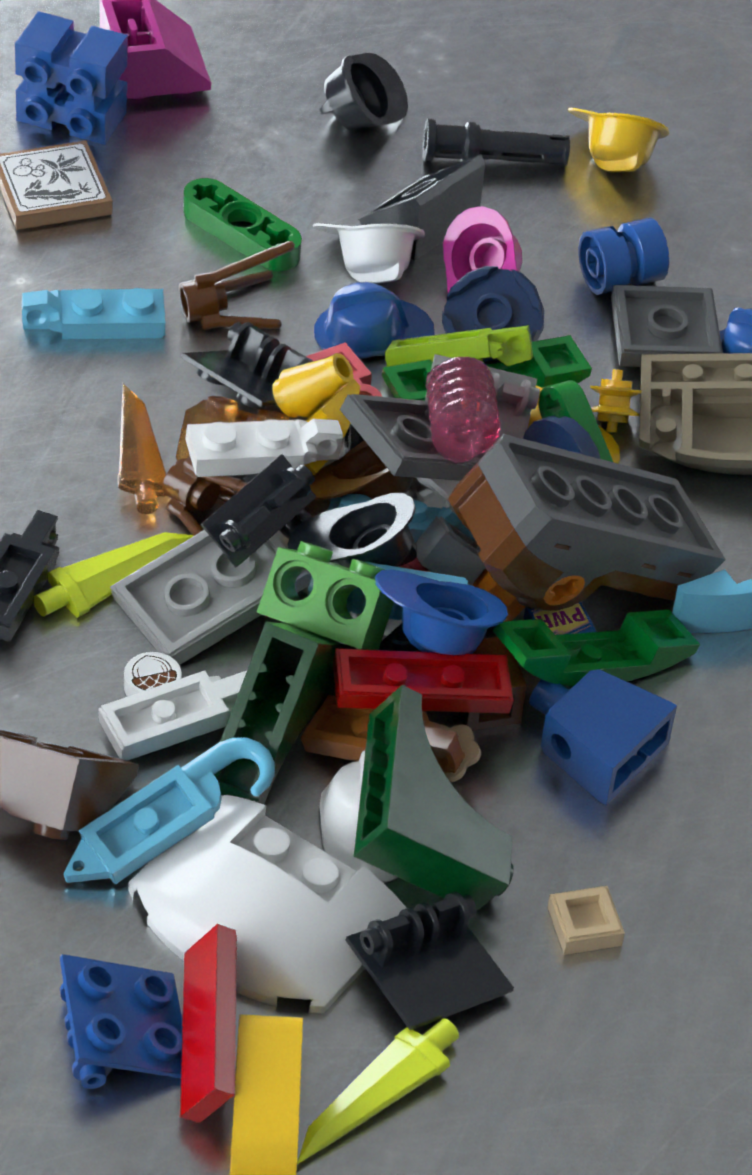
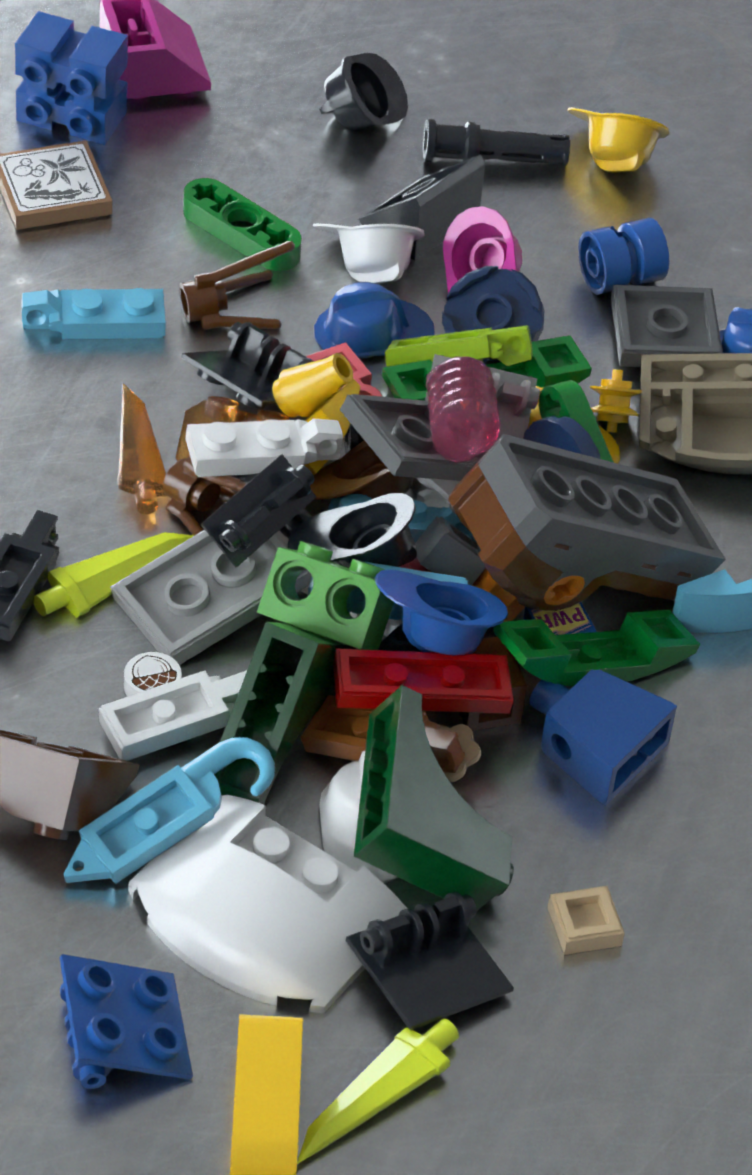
red tile [180,924,237,1123] -> none

